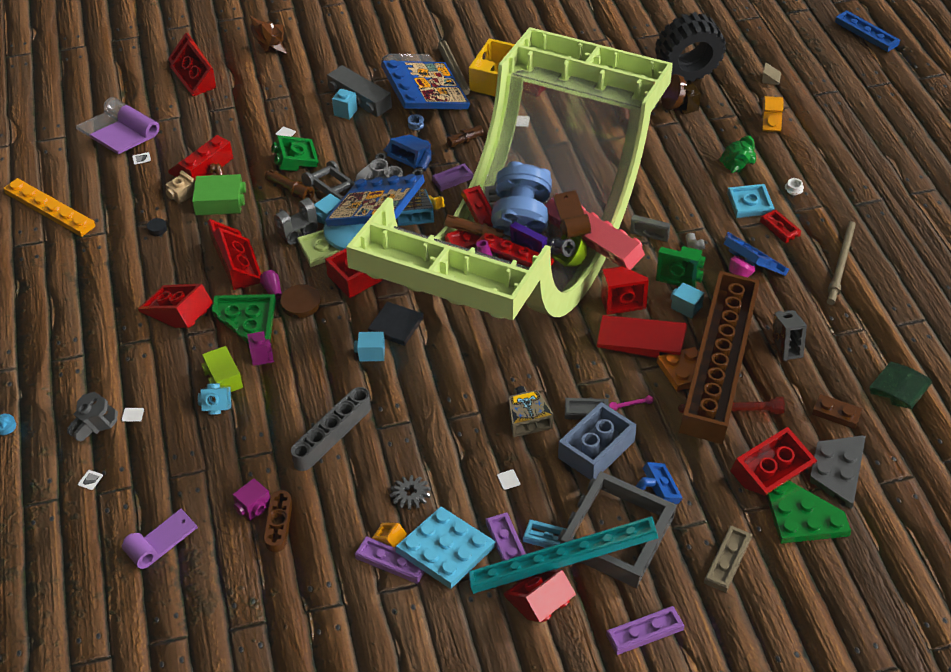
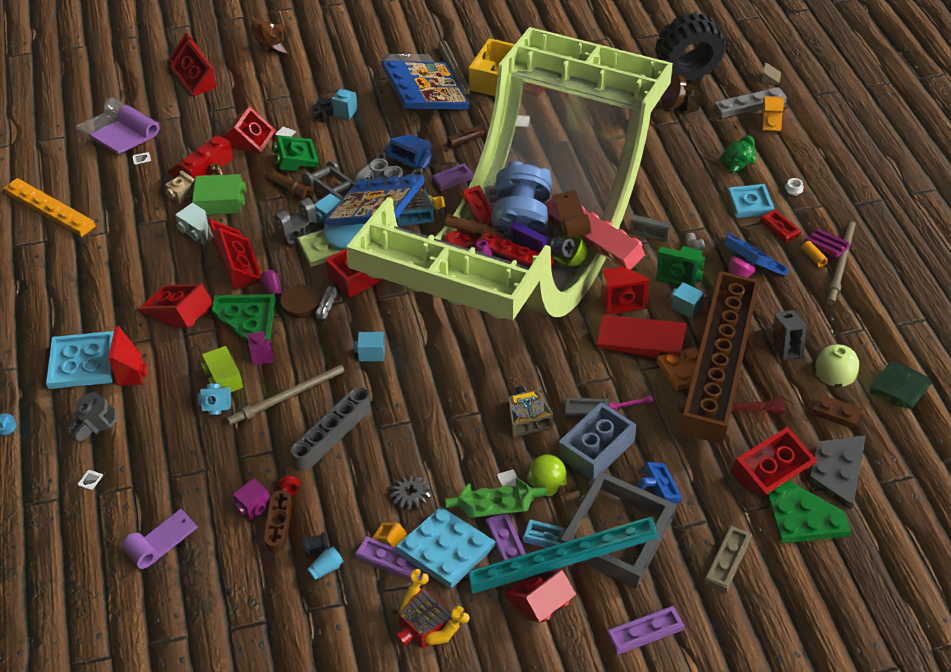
white sticker [122,408,144,421] -> none
black tile [147,218,167,236] -> none
dark grey brick [327,65,392,117] -> none
black tile [368,301,424,346] -> none
medium blue bush [408,114,424,130] -> none
blue plate [835,10,900,52] -> none
none -> medium azure plate [46,331,114,389]
none -> red slope [108,326,148,386]
none -> light aqua slope [175,203,208,245]
none -> red slope [223,106,276,154]
none -> dark tan bar [226,365,345,425]
none -> red plate [278,475,301,496]
none -> black bush [302,532,329,557]
none -> medium azure cone [307,547,344,580]
none -> black plate [313,97,333,123]
none -> light grey axle [315,286,337,320]
none -> torso [395,569,469,648]
none -> bright green plate [445,478,547,518]
none -> lime helmet [527,455,567,497]
none -> light grey plate [714,87,787,118]
none -> light orange axle [801,241,828,267]
none -> magenta tile [805,229,850,258]
none -> yellowish green cylinder [815,344,859,386]

